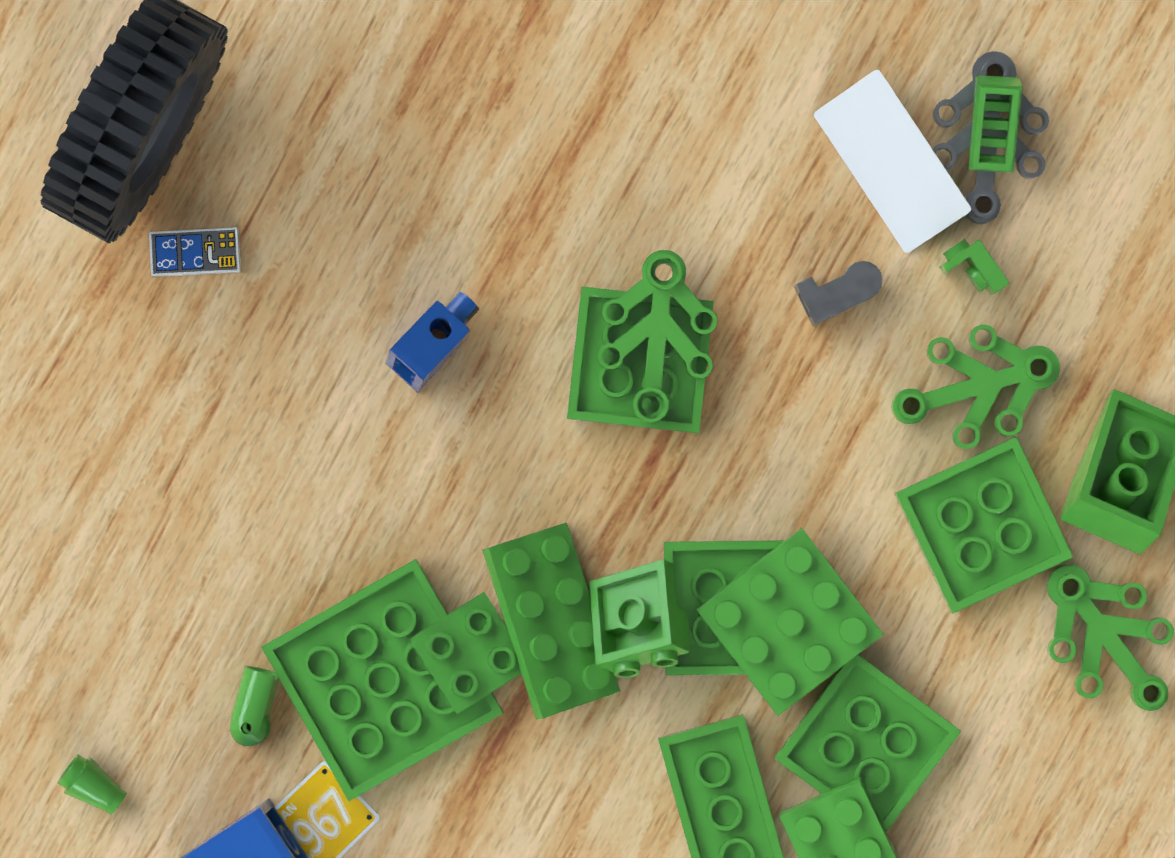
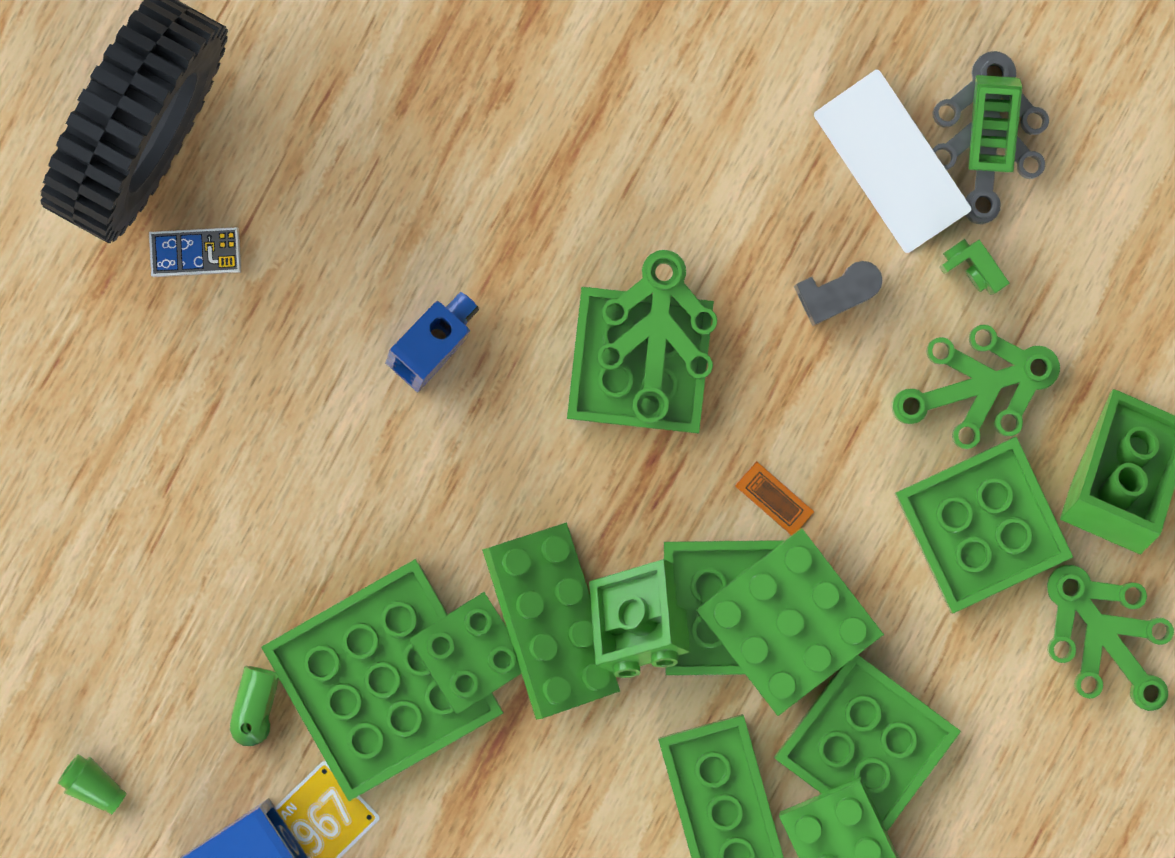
none -> sticker [735,461,814,535]

